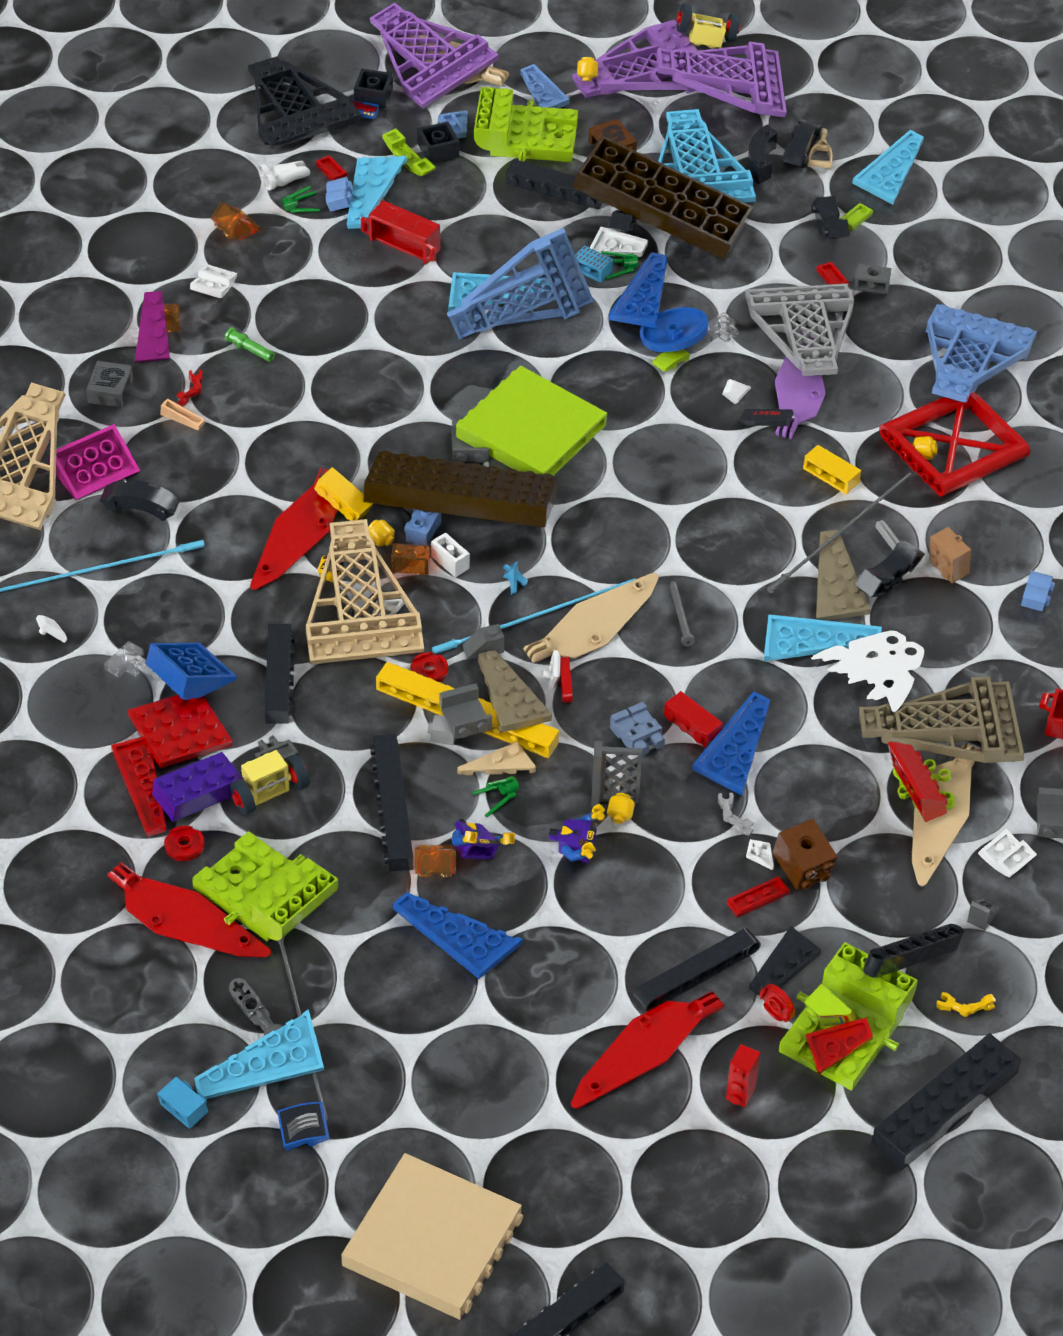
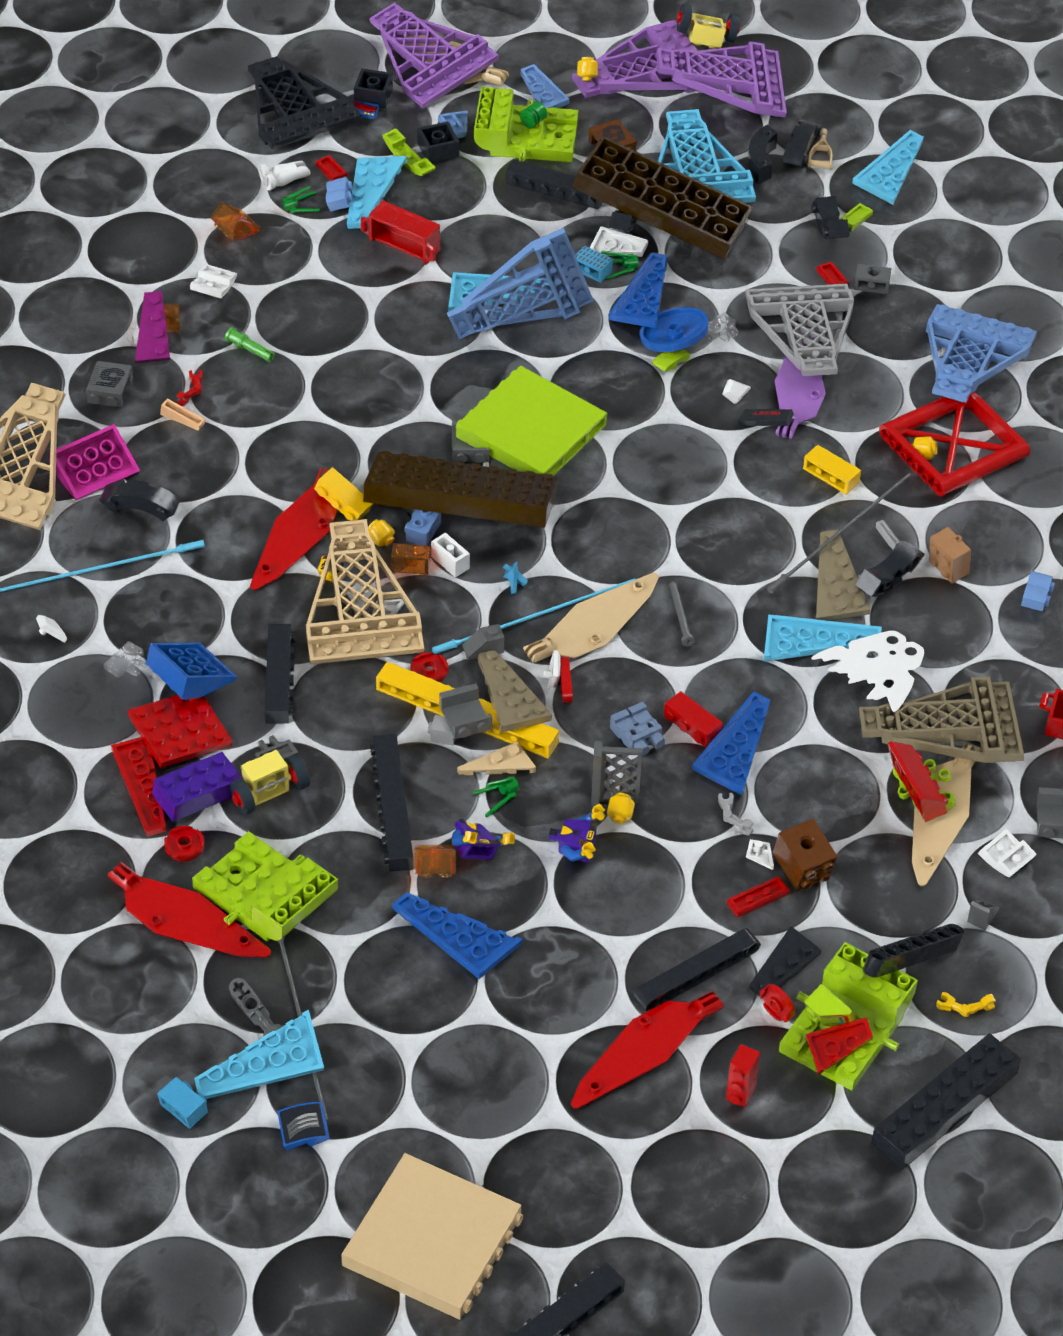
none -> green piece [520,101,547,128]

